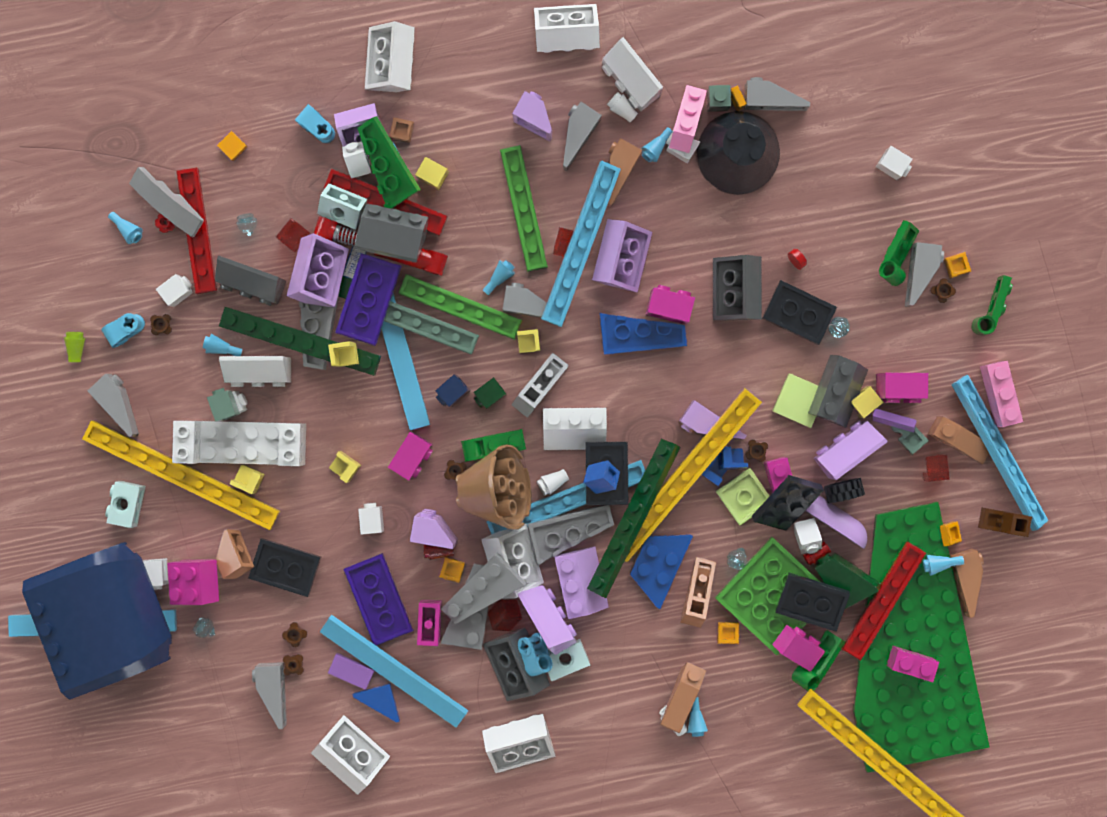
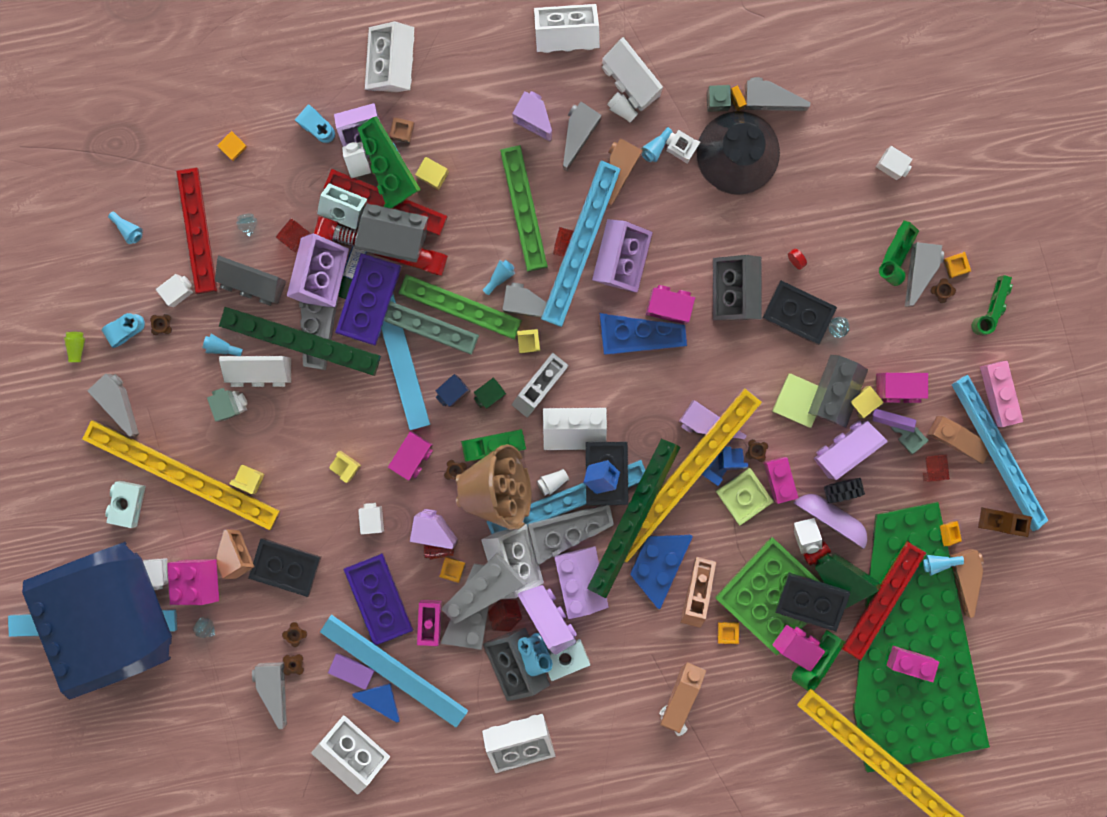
light grey slope [129,167,204,237] -> none
red plate [155,213,175,233] -> none
white plate [172,421,306,466] -> none
light yellow panel [328,341,359,367] -> none
bright pink brick [669,85,707,153] -> none
medium azure cone [687,697,708,737] -> none
clear light blue plate [727,548,748,570] -> none
black plate [752,475,824,531] -> none

